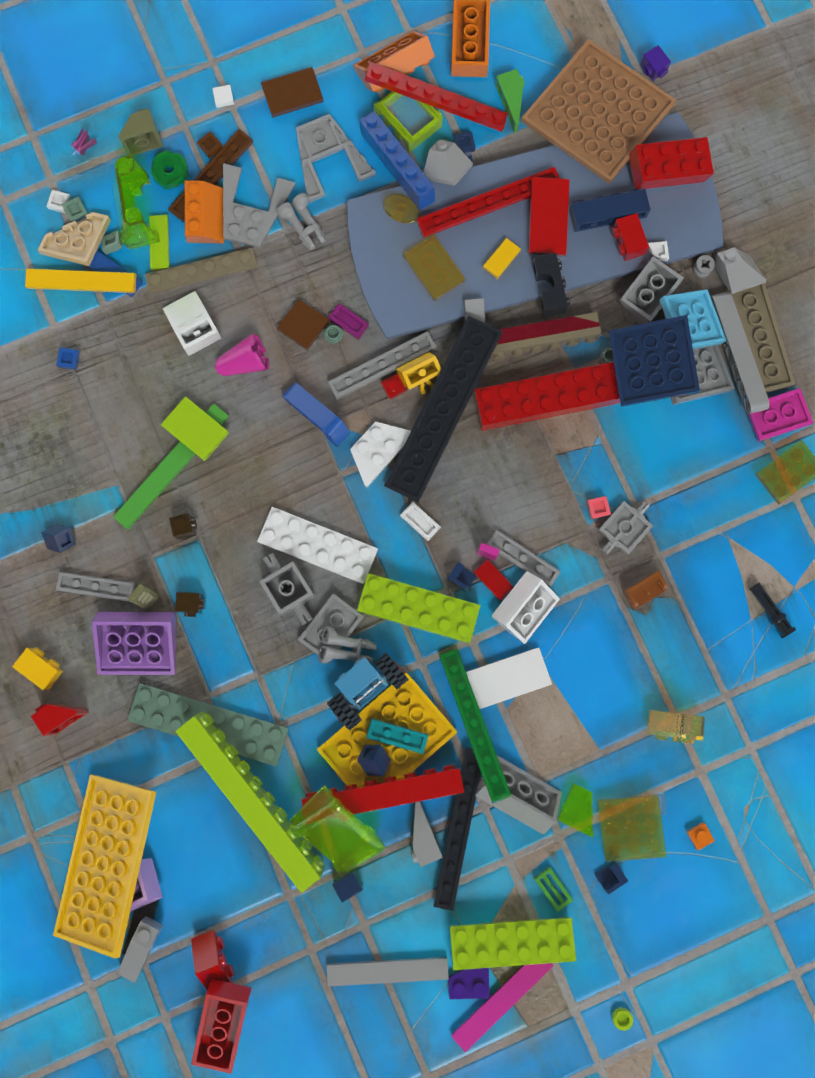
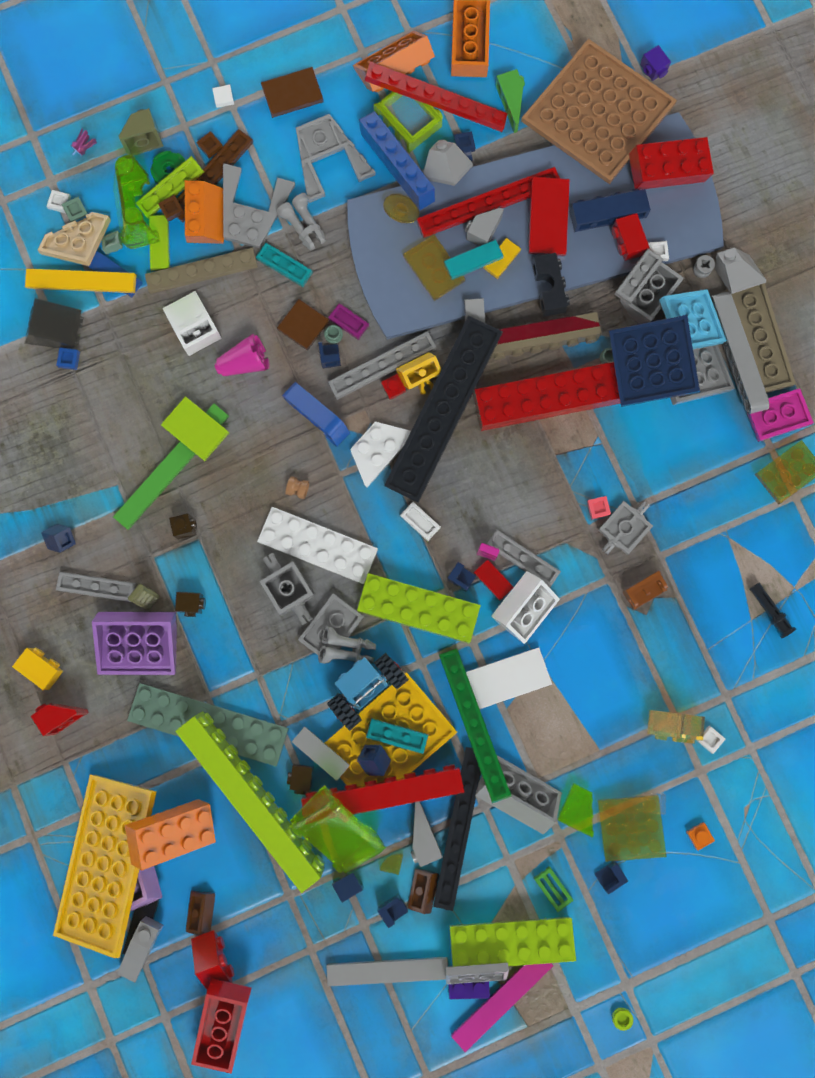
none -> clear smoke slope [24,298,84,349]
none -> orange brick [125,799,216,871]
none -> lime tile [136,156,204,219]
none -> reddish brown plate [158,195,184,222]
none -> reddish brown slope [186,891,215,936]
none -> teal tile [256,243,313,287]
none -> medium nougat wheel [285,476,309,499]
none -> dark brown brick [287,764,314,795]
none -> light grey tile [292,727,350,781]
none -> dark blue panel [318,342,341,369]
none -> dark blue panel [377,894,408,928]
none -> clear yellow tile [379,853,403,875]
none -> reddish brown slope [407,868,439,914]
none -> teal tile [444,240,504,280]
none -> light grey tile [445,963,509,984]
none -> light grey slope [465,208,504,246]
none -> light grey tile [614,249,663,305]
none -> white tile [696,726,725,754]

